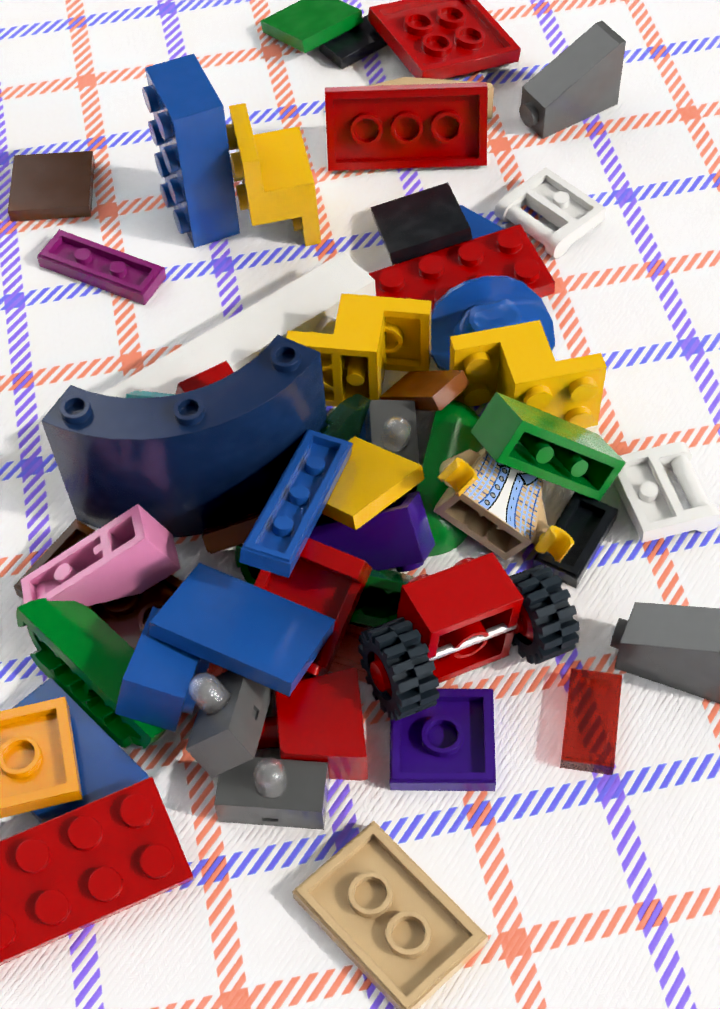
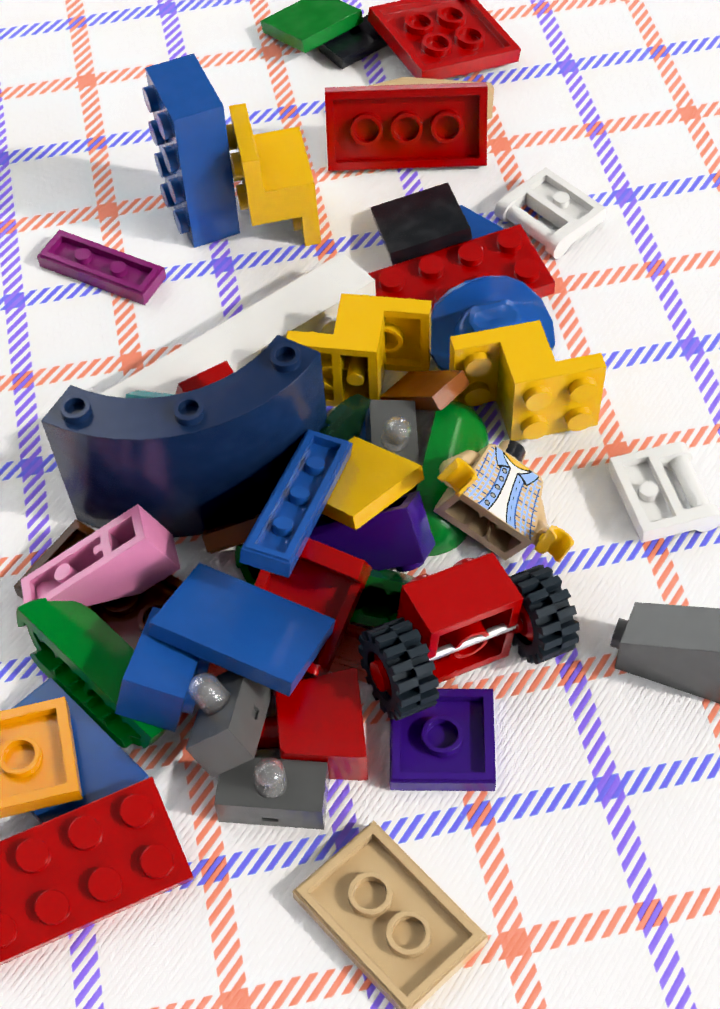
reddish brown tile [8,151,95,221] -> none
green brick [470,392,626,501] -> none
slope [519,20,626,139] -> none
black tile [532,492,618,588] -> none
clear red tile [560,668,622,775] -> none

